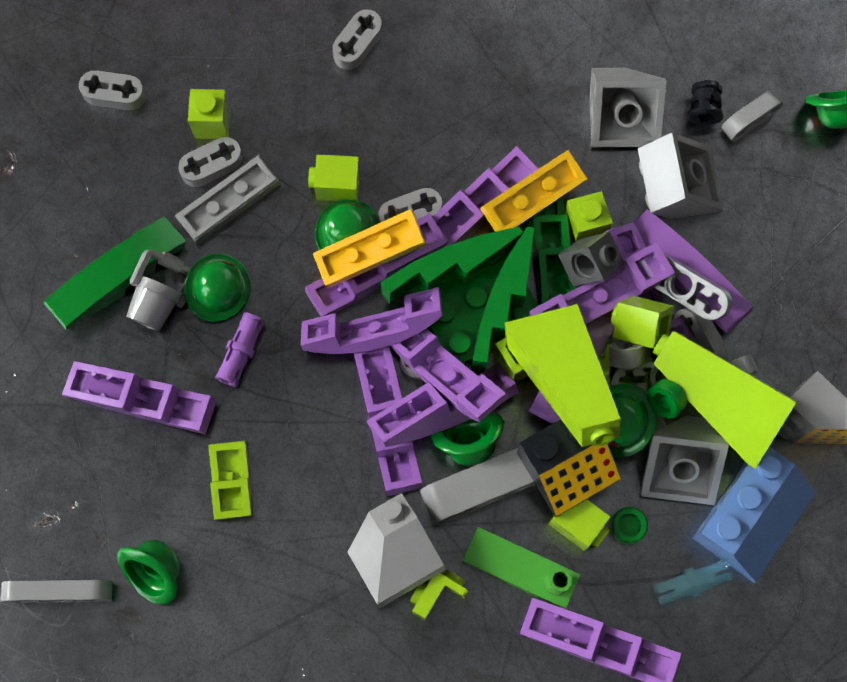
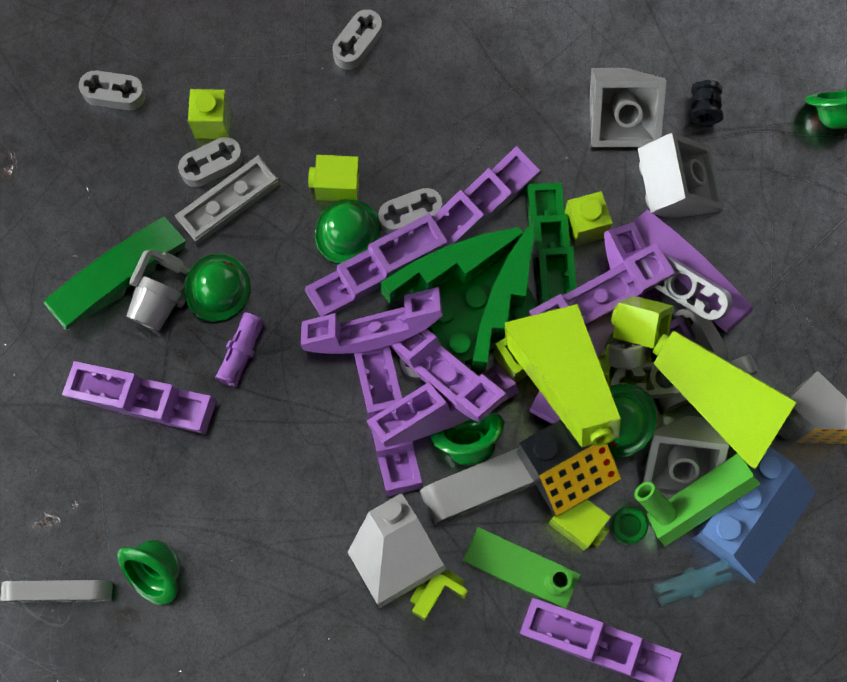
lime slope [208,440,252,520] -> none
yellow plate [313,209,427,288] -> none
yellow plate [480,150,587,232] -> none
dark grey brick [558,231,625,287] -> none
green tile [647,379,687,419] -> none
light grey beam [721,90,784,142] -> none
none -> bright green piece [634,453,761,547]

